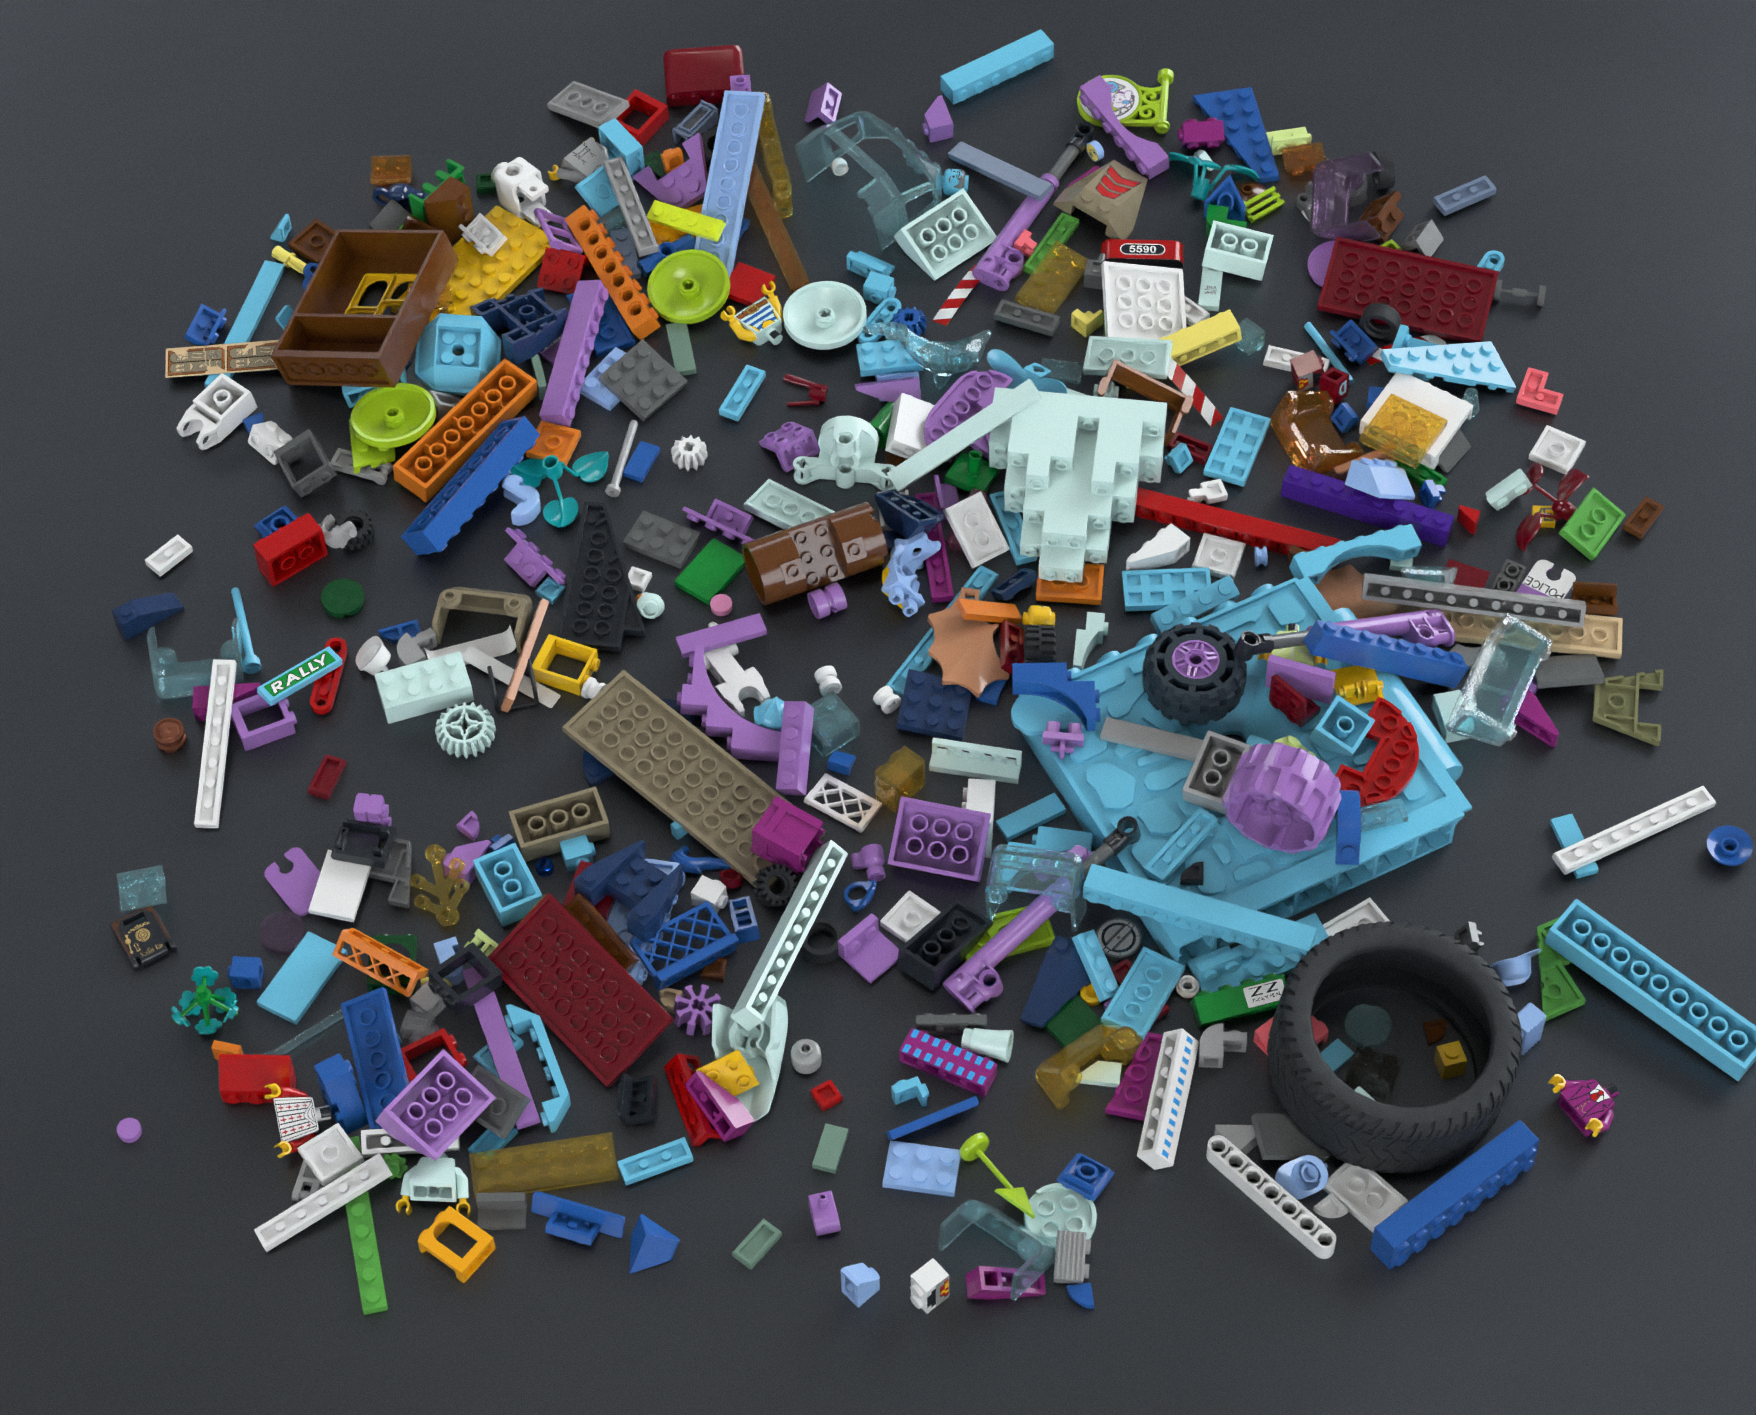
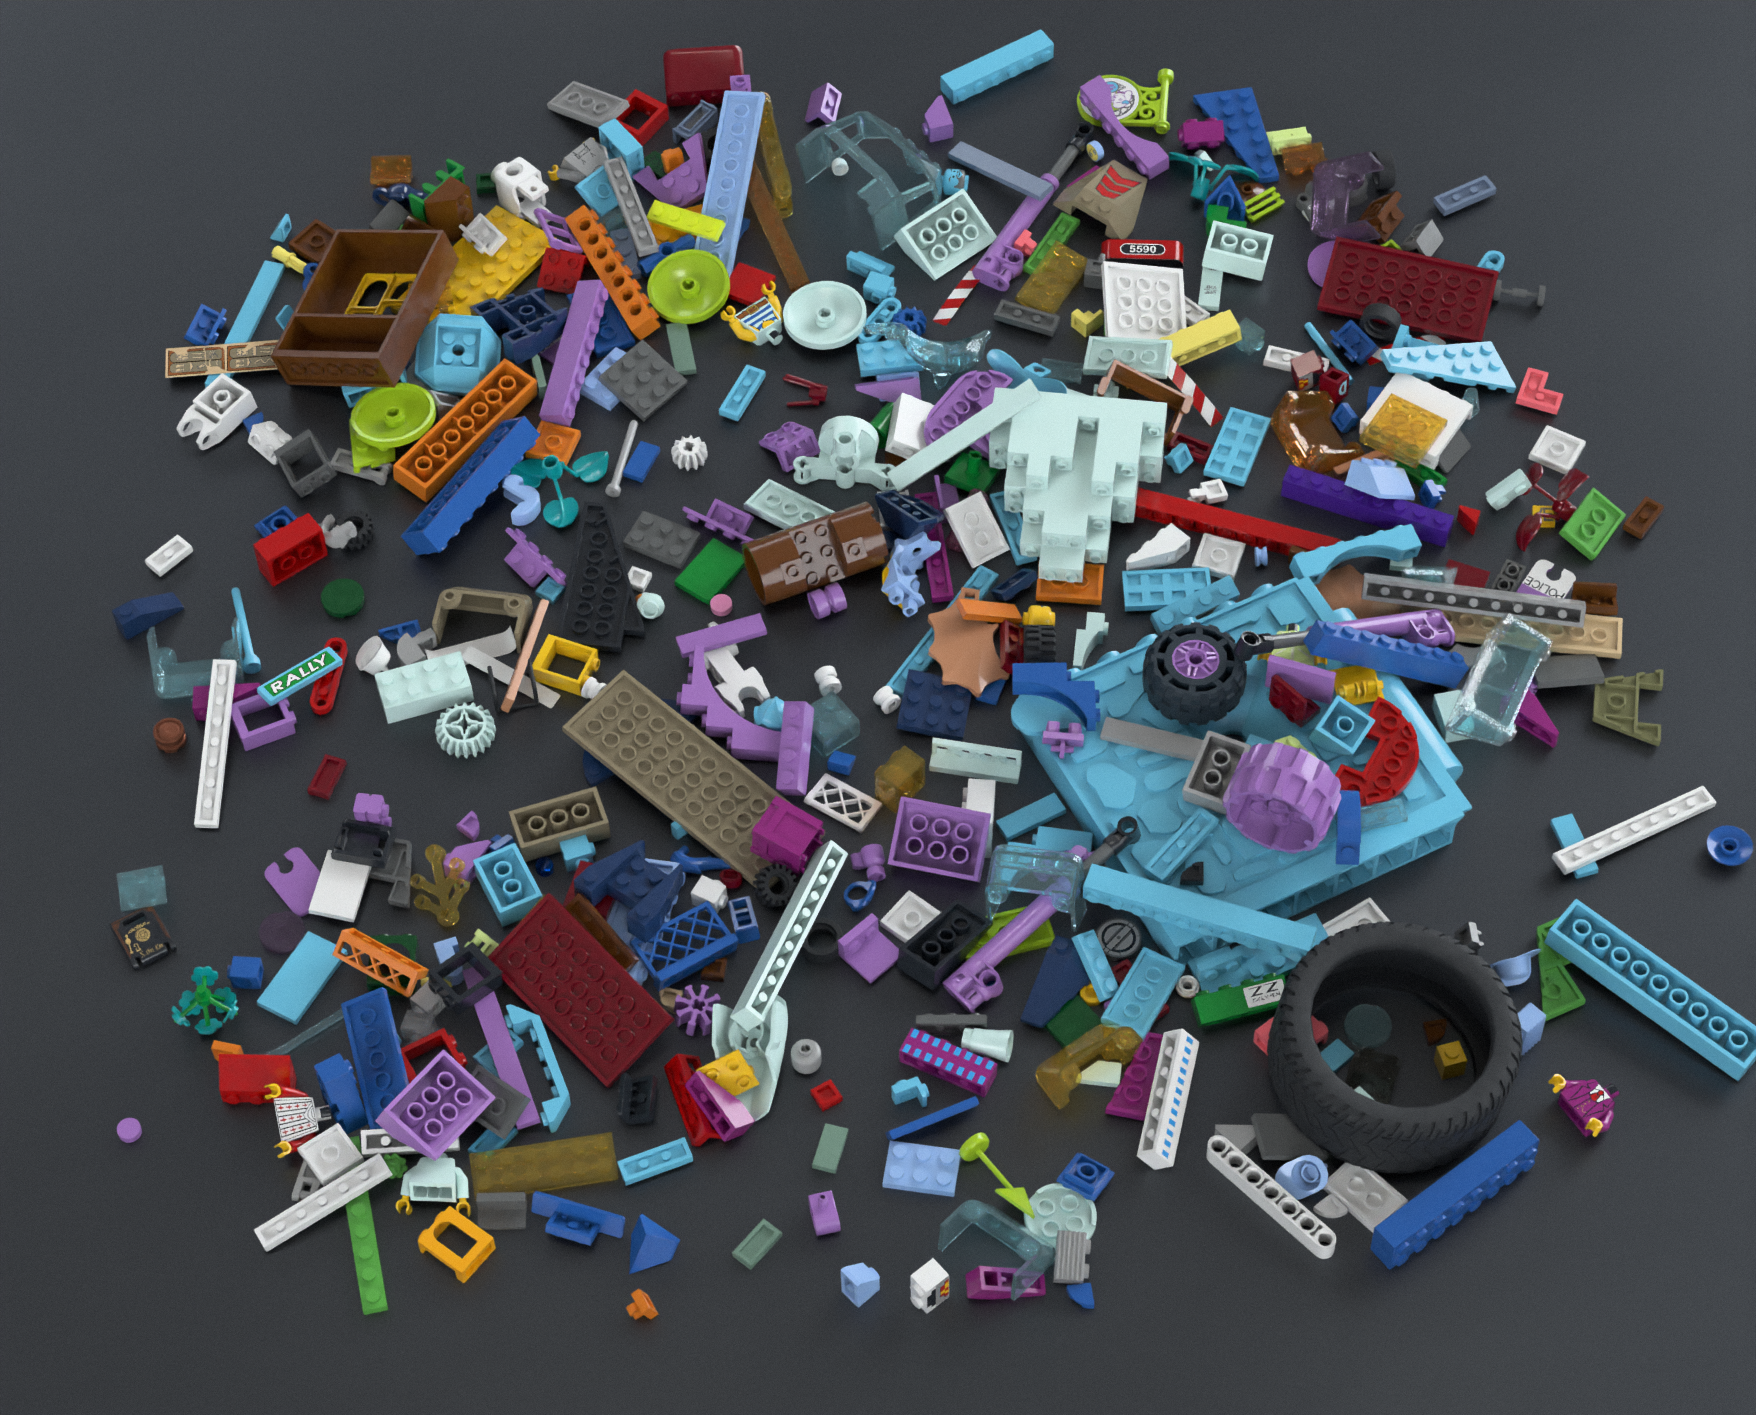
light grey brick [1198,1023,1247,1068] -> none
none -> orange tile [626,1288,658,1320]

